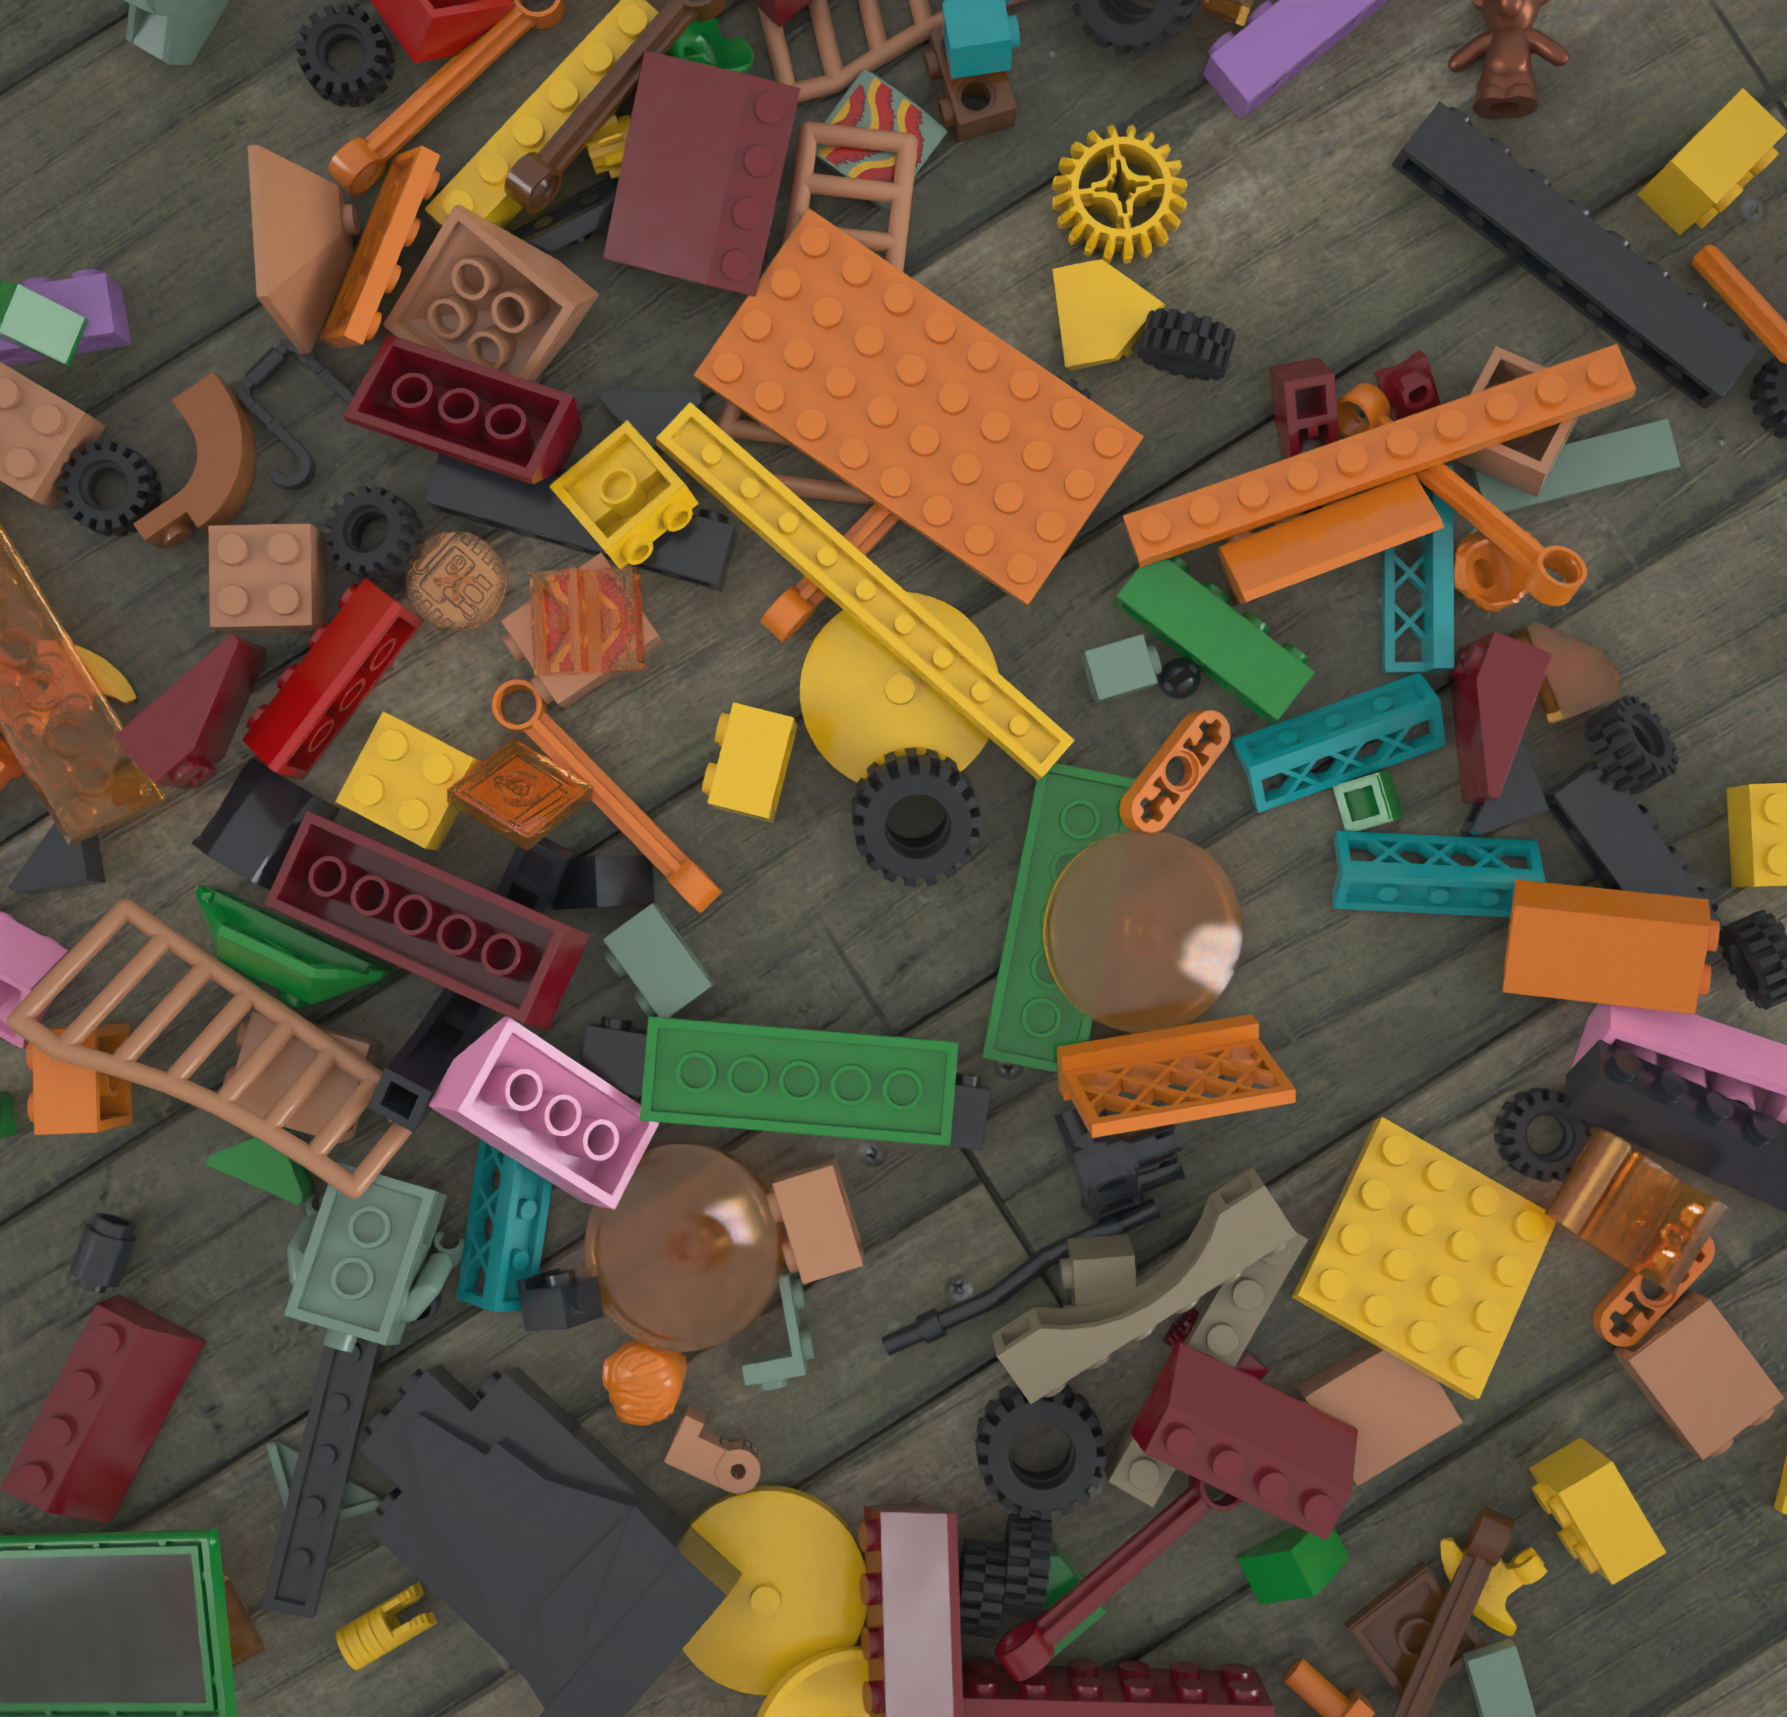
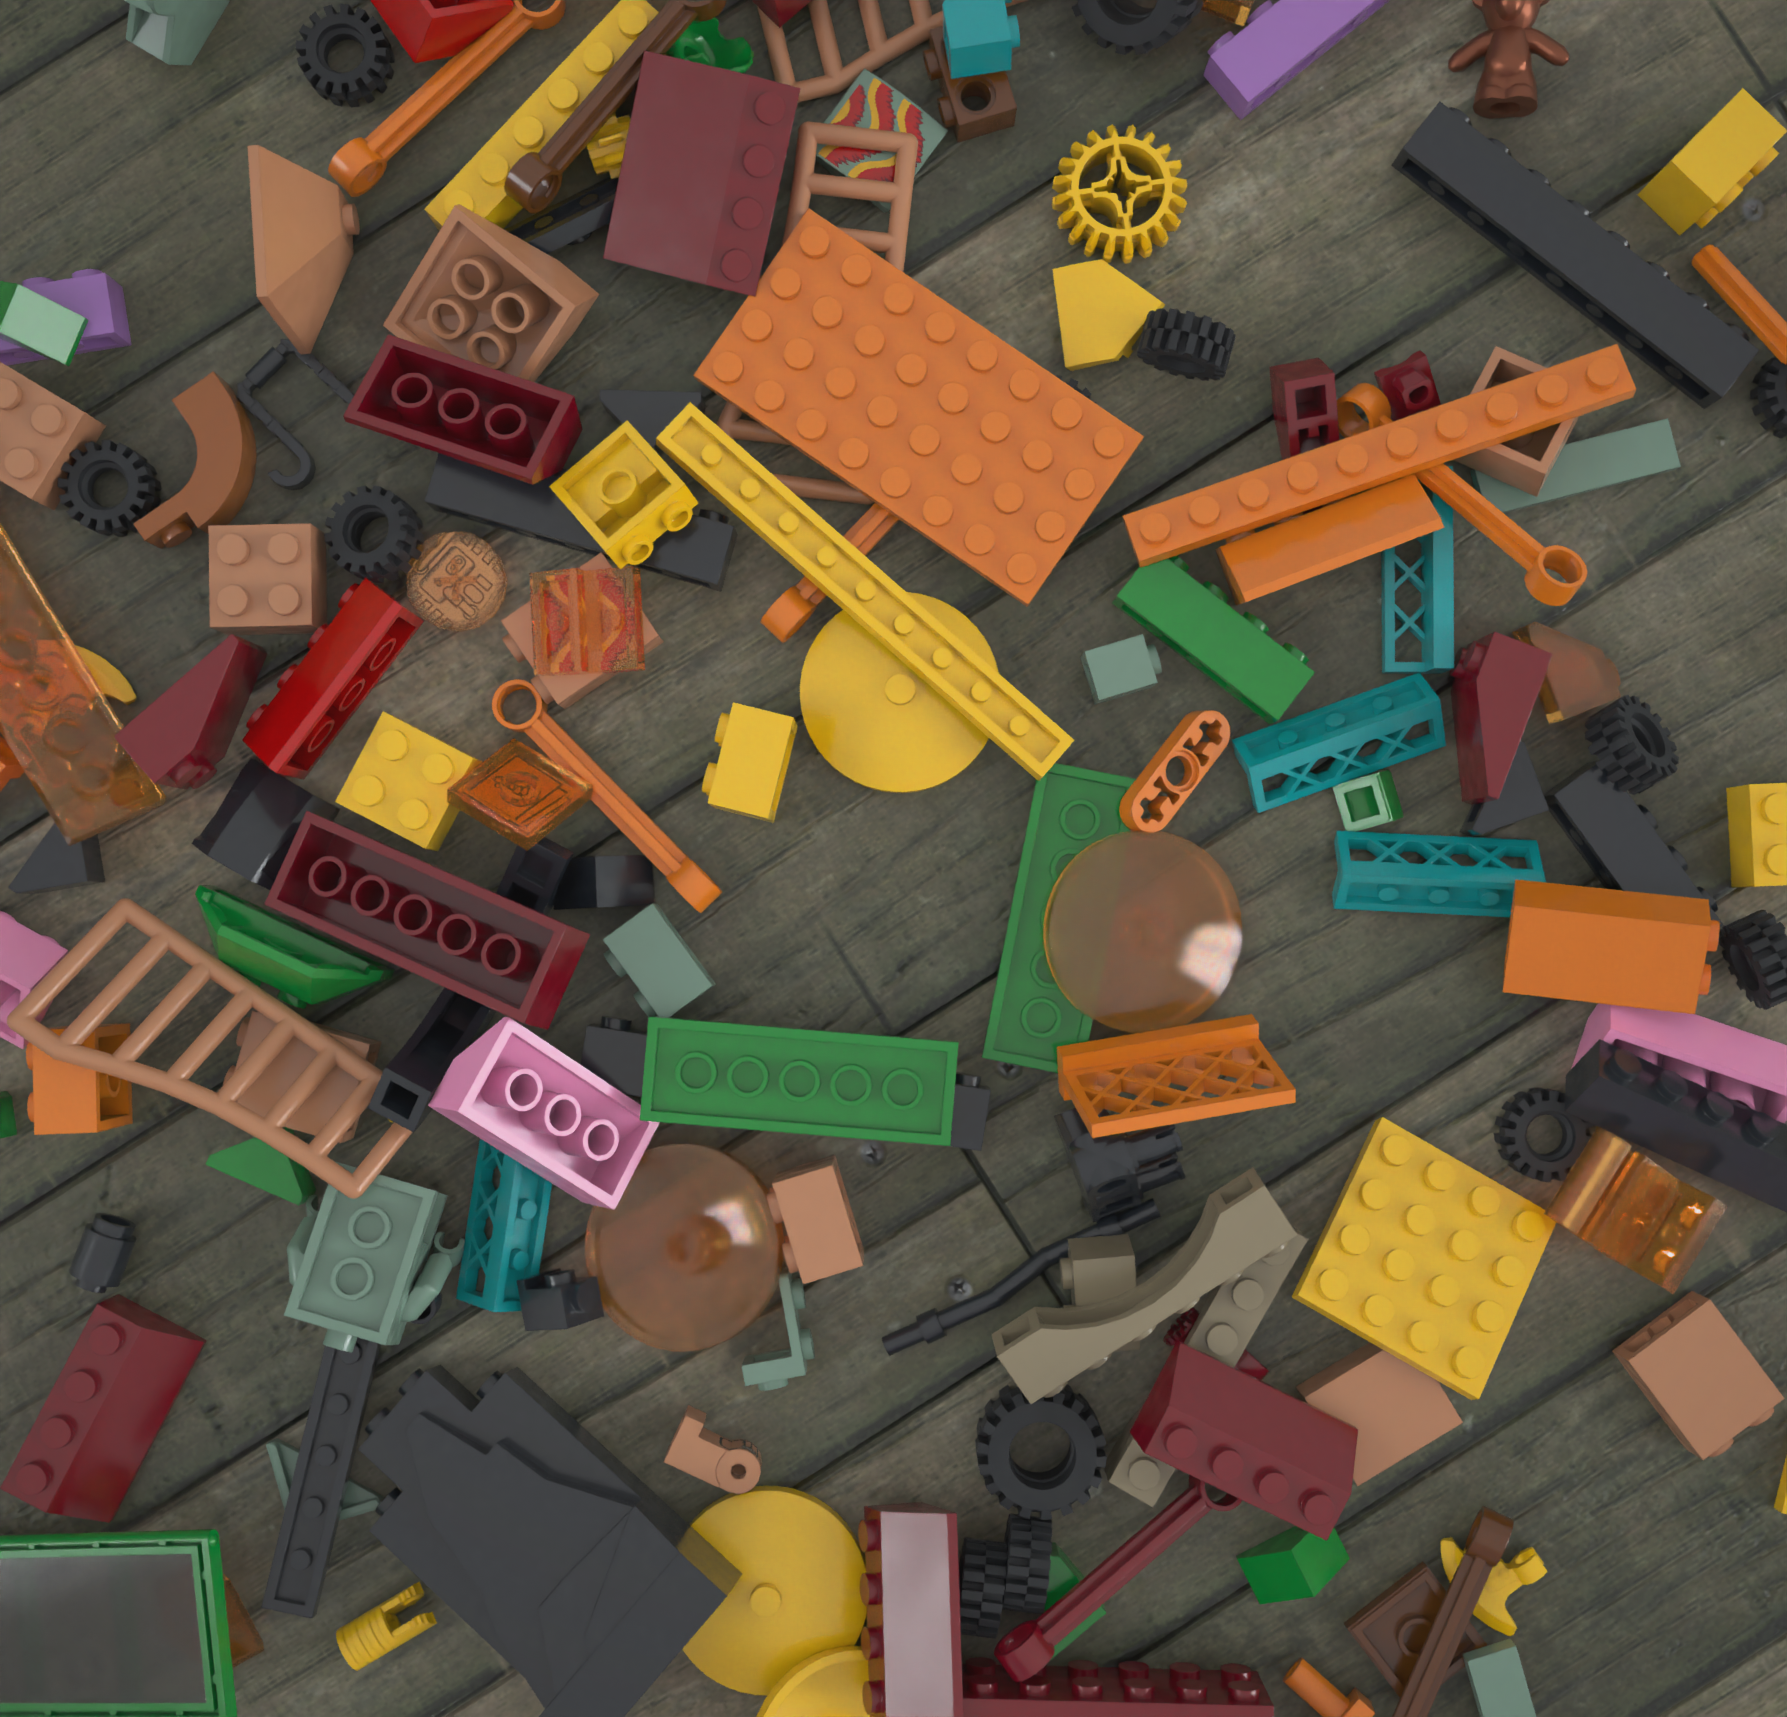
orange plate [318,145,441,348] -> none
orange hair [602,1330,688,1426] -> none
black tyre [851,747,982,887] -> none
black hinge [1159,658,1201,700] -> none
orange hair [1453,531,1546,612] -> none
yellow piece [1529,1437,1666,1585] -> none
orange beam [1592,1224,1715,1347] -> none

